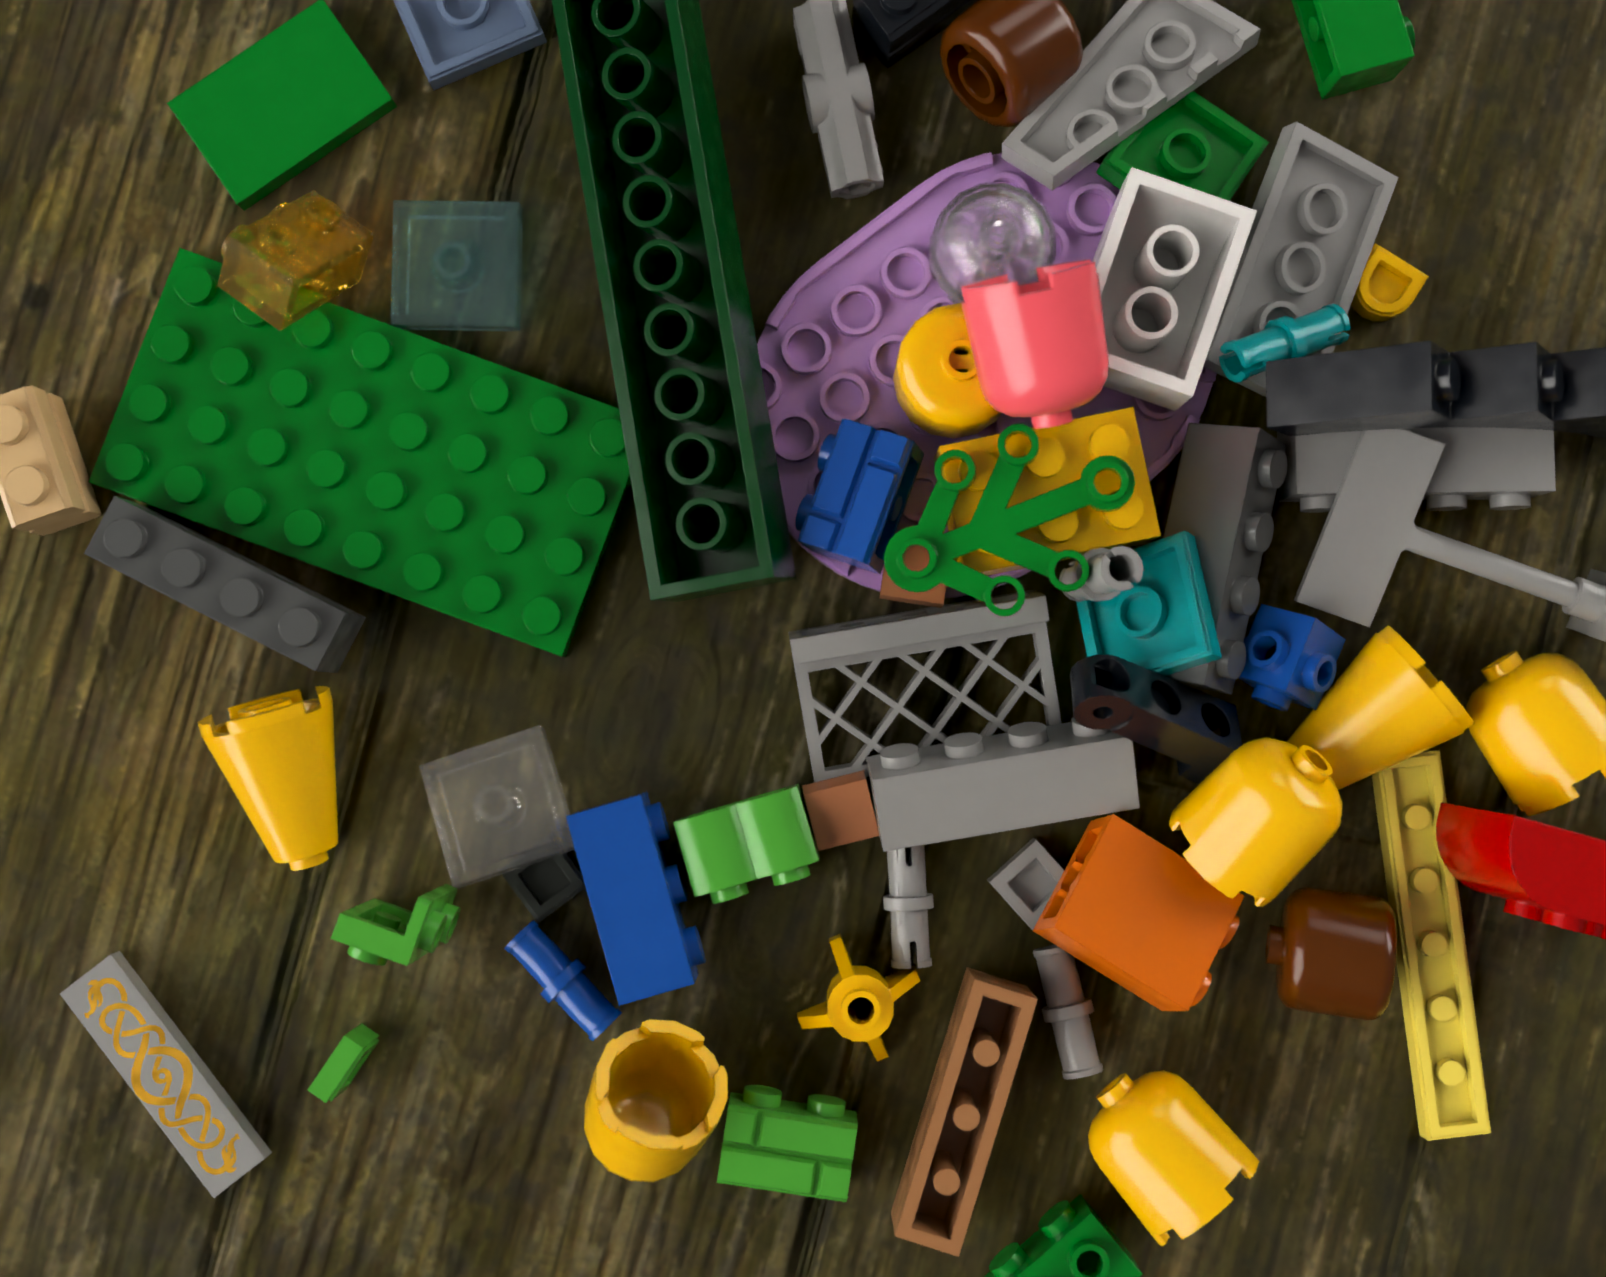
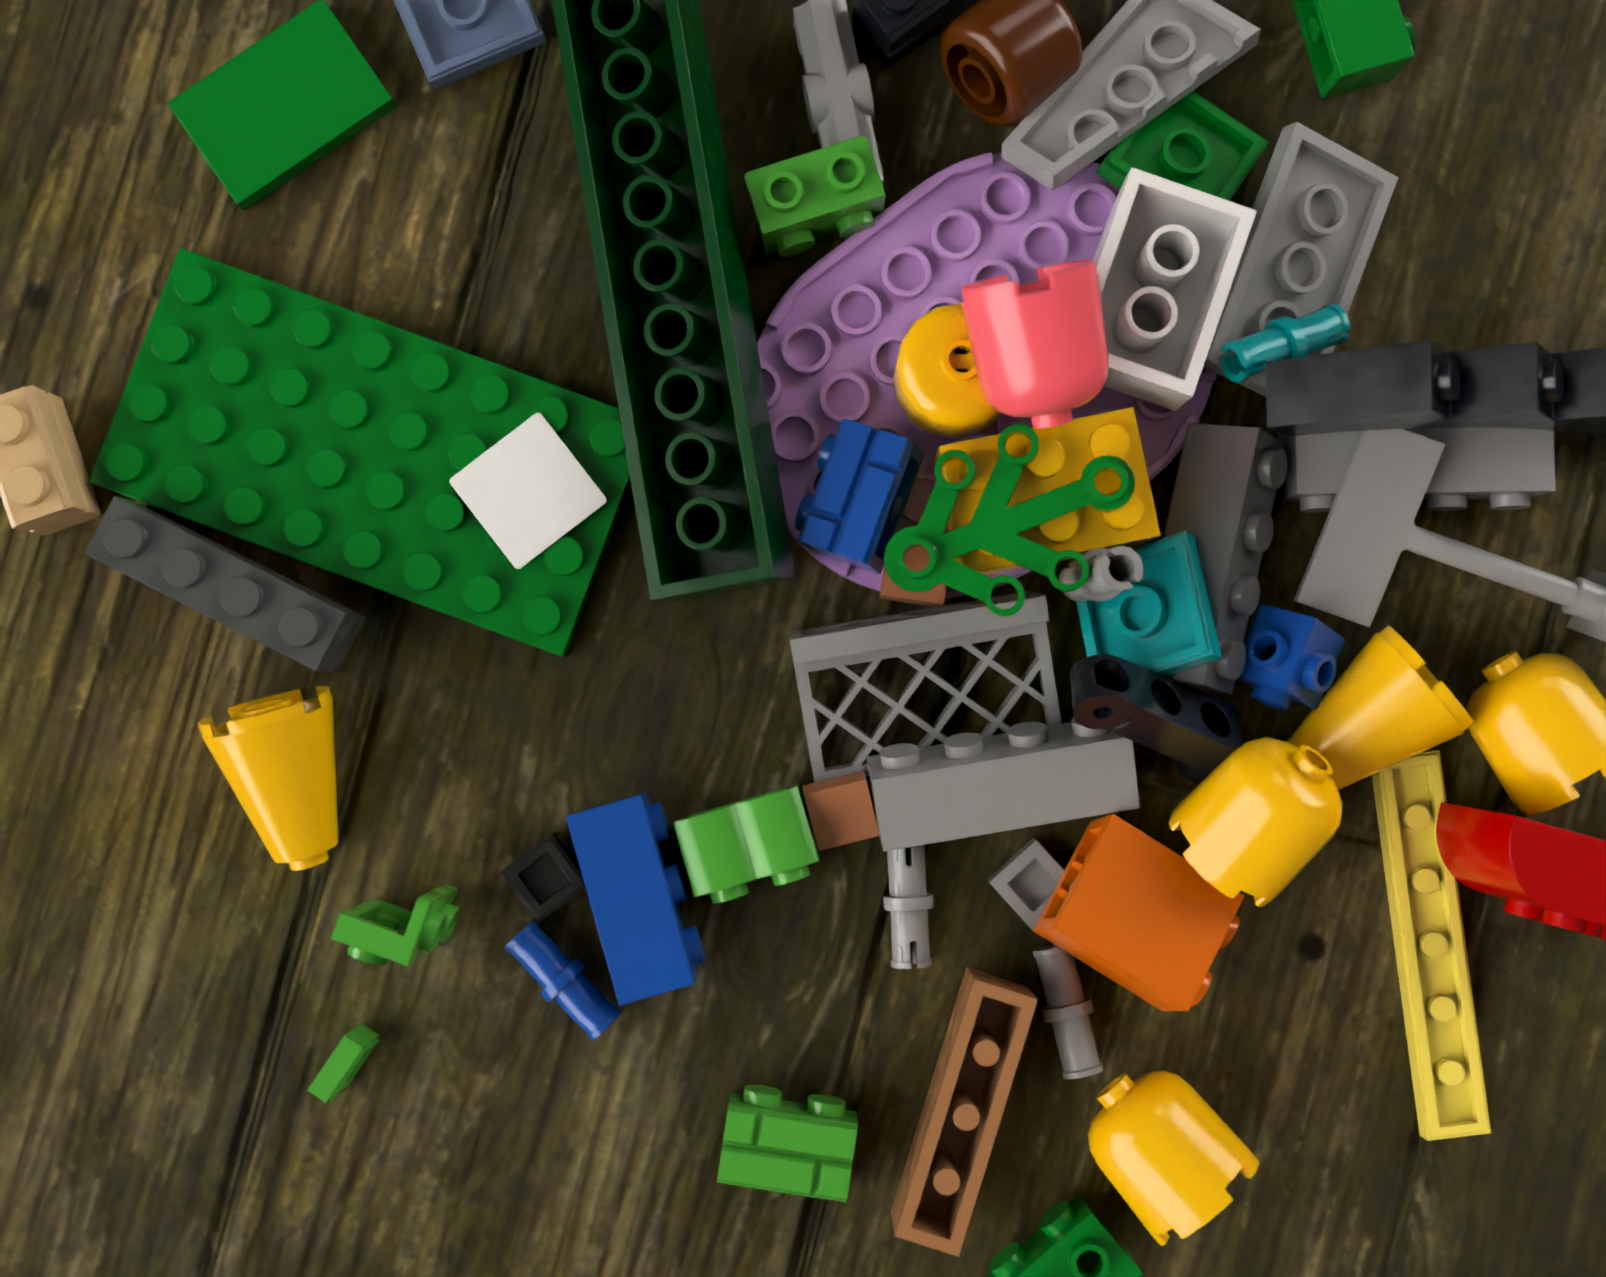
light grey tile [60,951,272,1198] -> none
clear yellow brick [217,190,375,331] -> none
clear light blue plate [391,200,523,331] -> none
clear plate [419,725,575,889] -> none
yellow cylinder [584,1019,728,1182] -> none
yellow brick [797,934,920,1061] -> none
clear cylinder [928,182,1056,304] -> none
reddish brown head [1265,887,1397,1020] -> none
yellow tile [1351,243,1429,322] -> none
none -> white sticker [449,412,607,569]
none -> bright green bracket [745,136,886,257]

